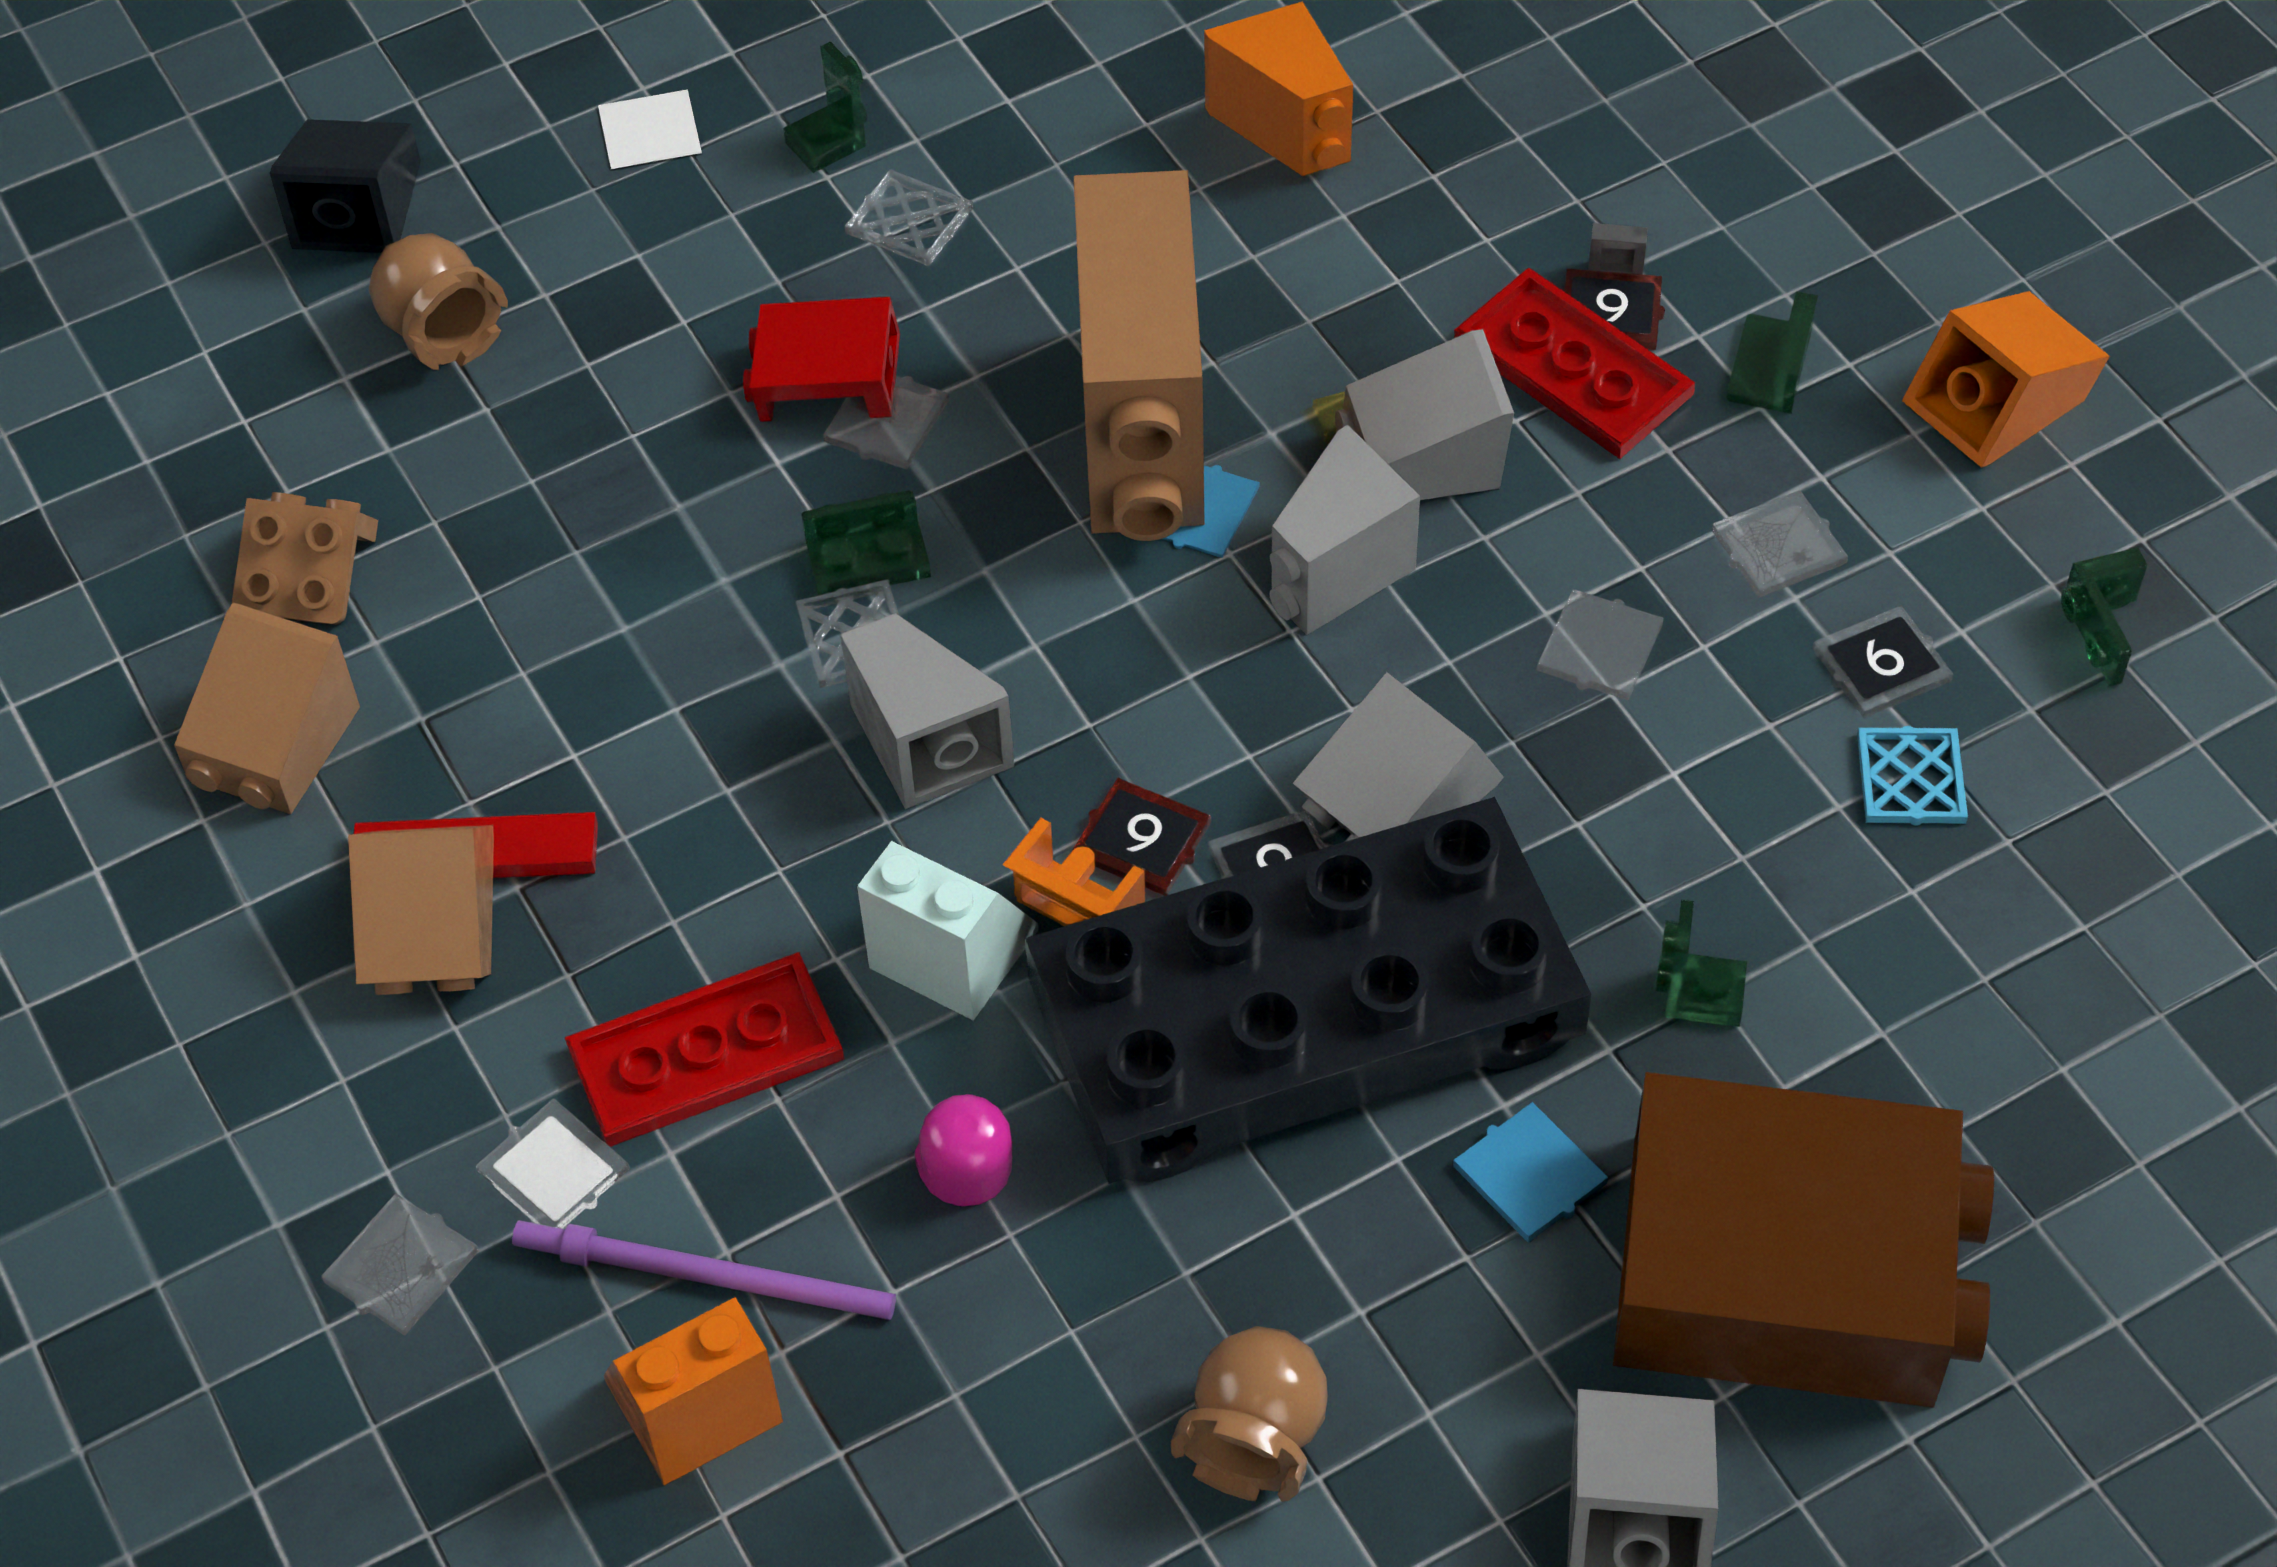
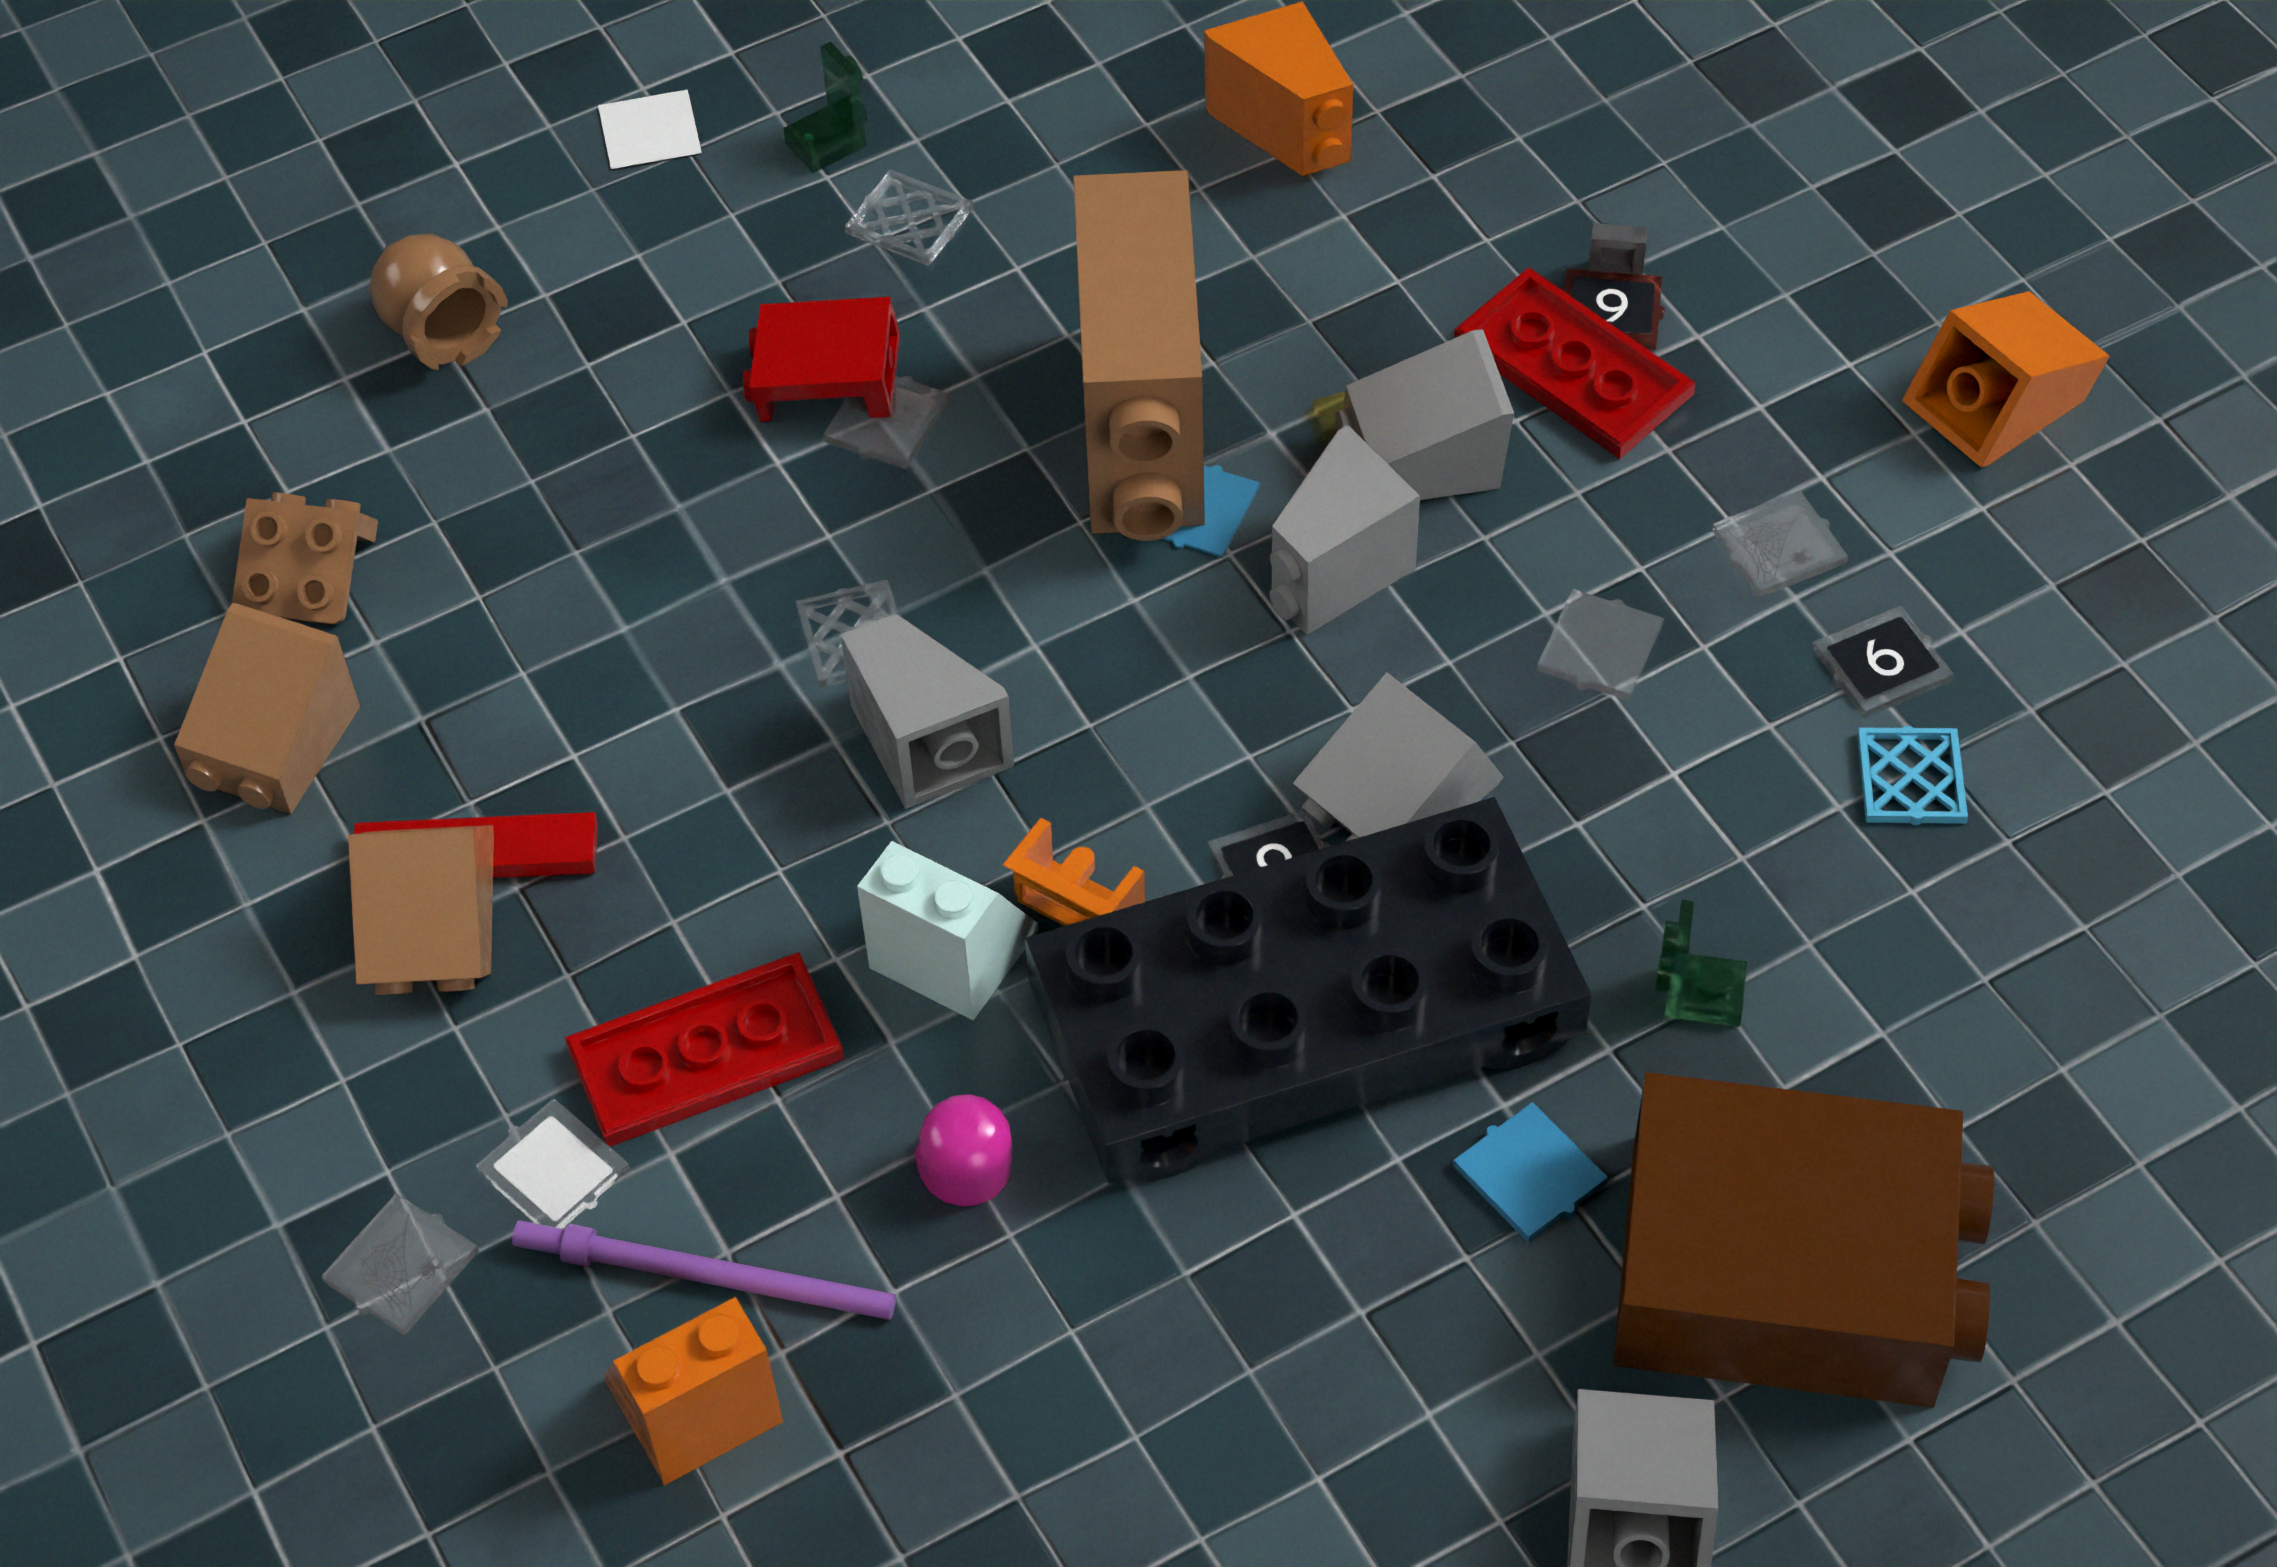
black slope [270,119,421,253] -> none
clear green bracket [801,490,931,600] -> none
piece [1072,778,1211,896] -> none
medium nougat tile [1171,1326,1328,1502] -> none
clear green panel [1726,291,1818,414] -> none
clear green bracket [2061,547,2148,686] -> none

